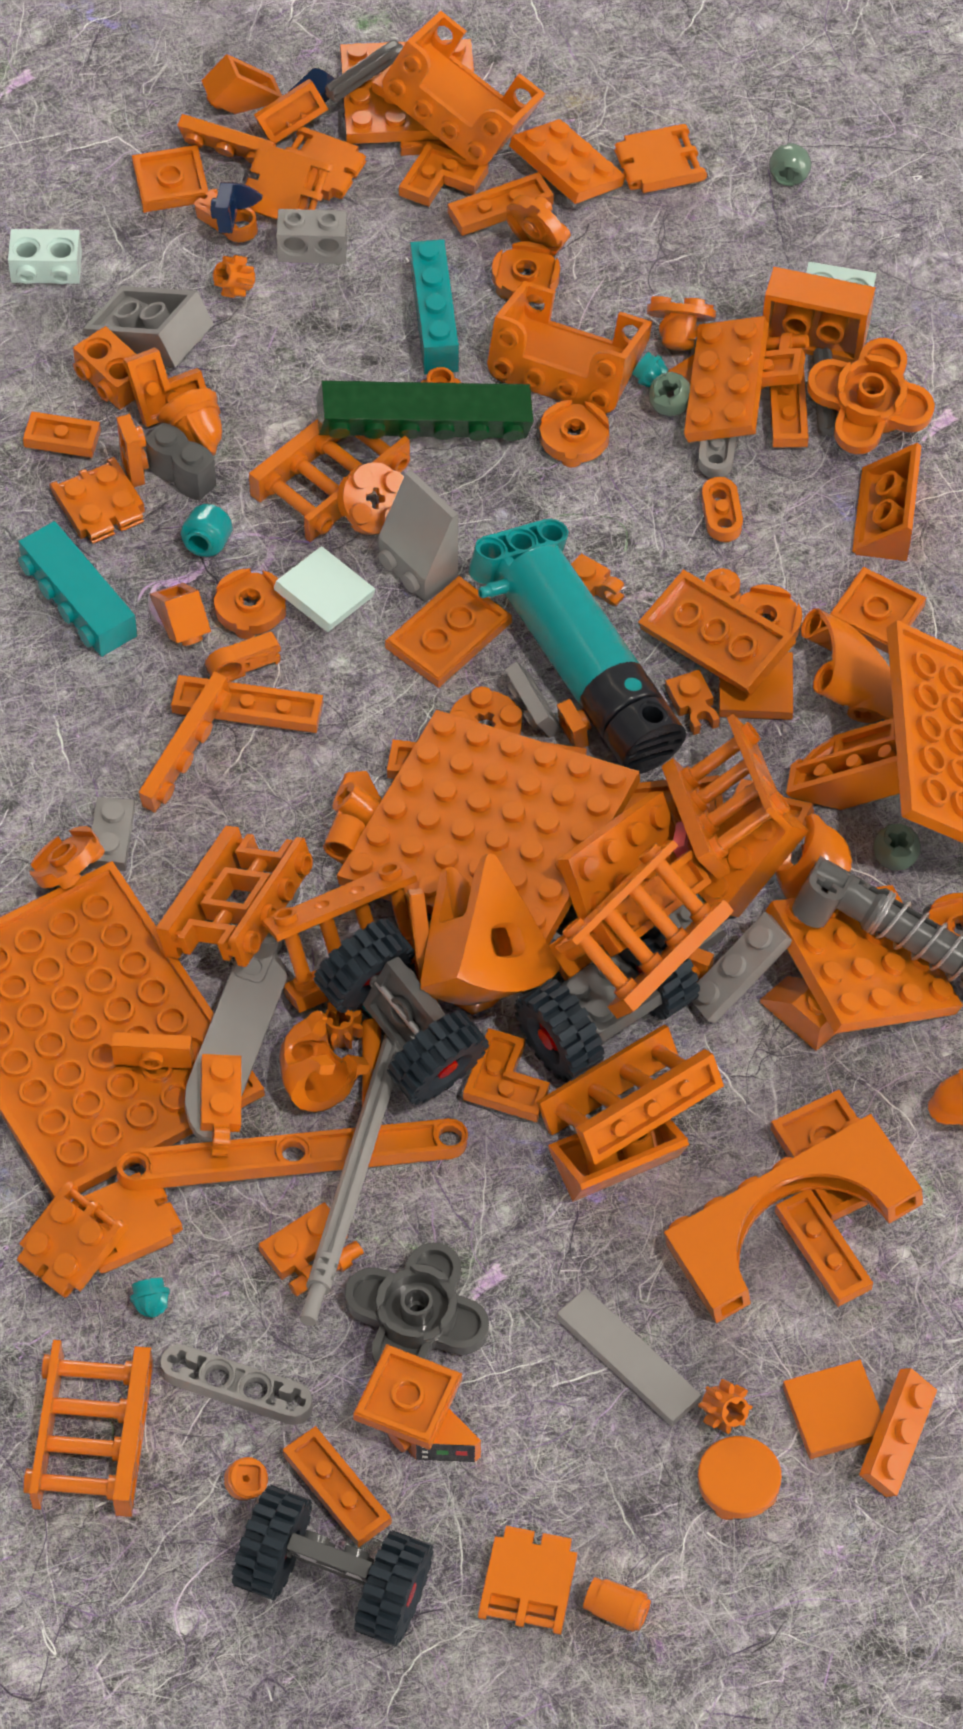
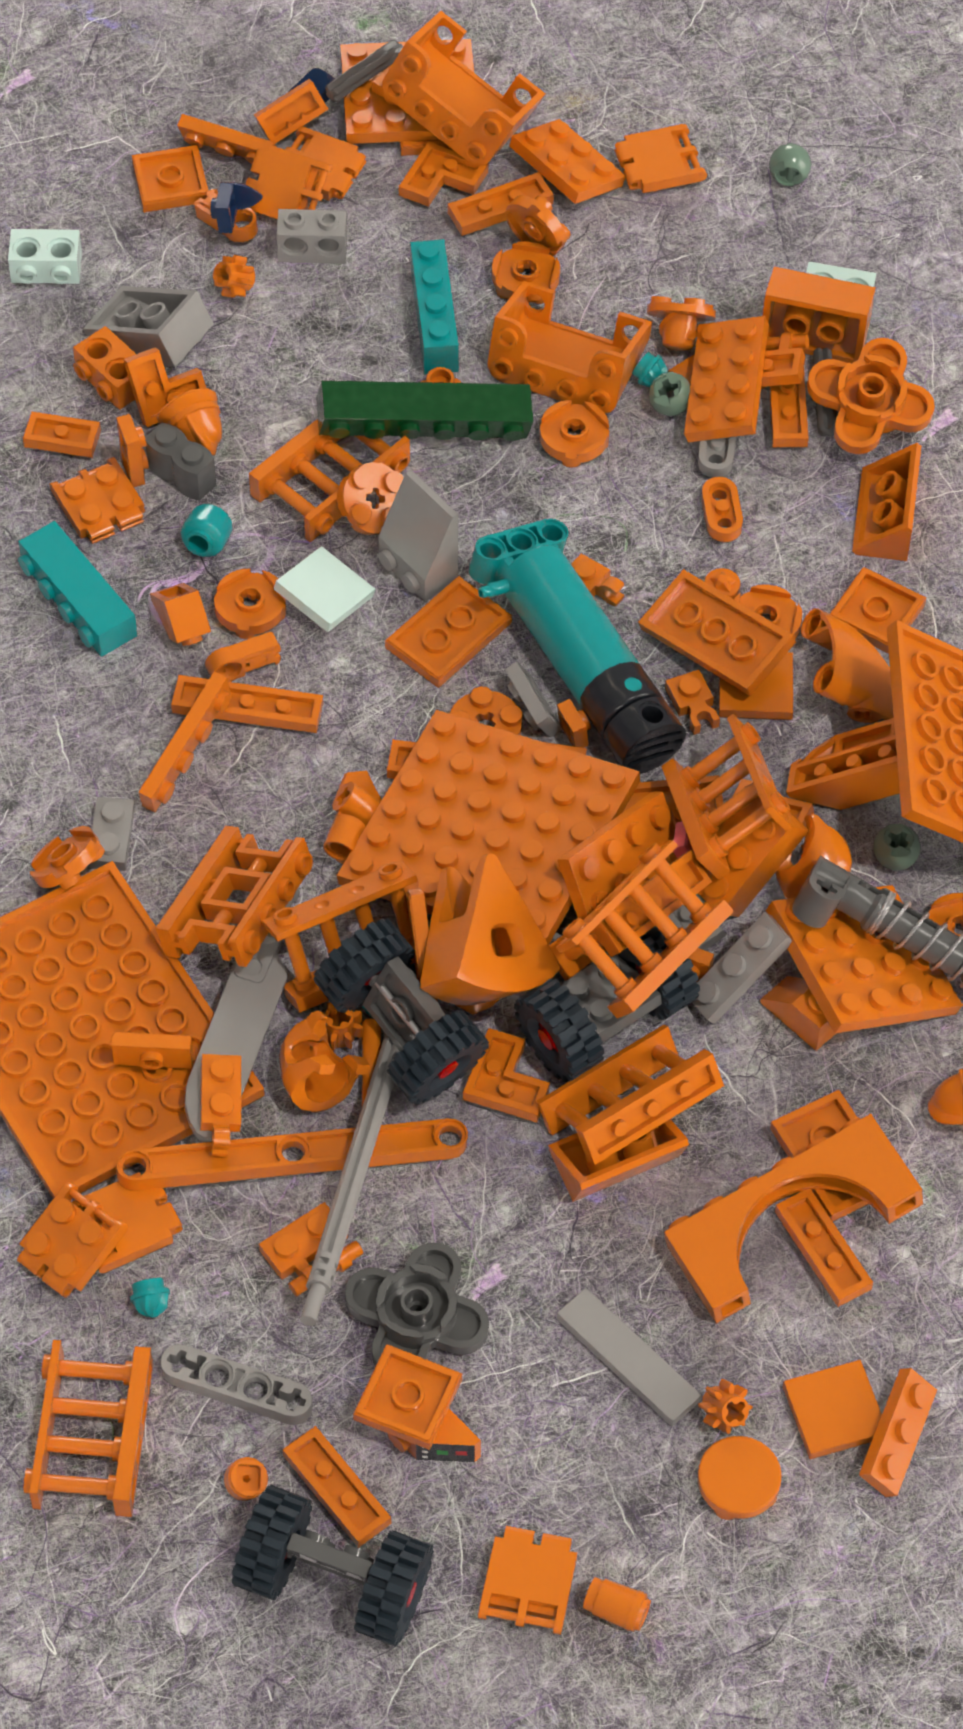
orange slope [201,54,282,114] -> none

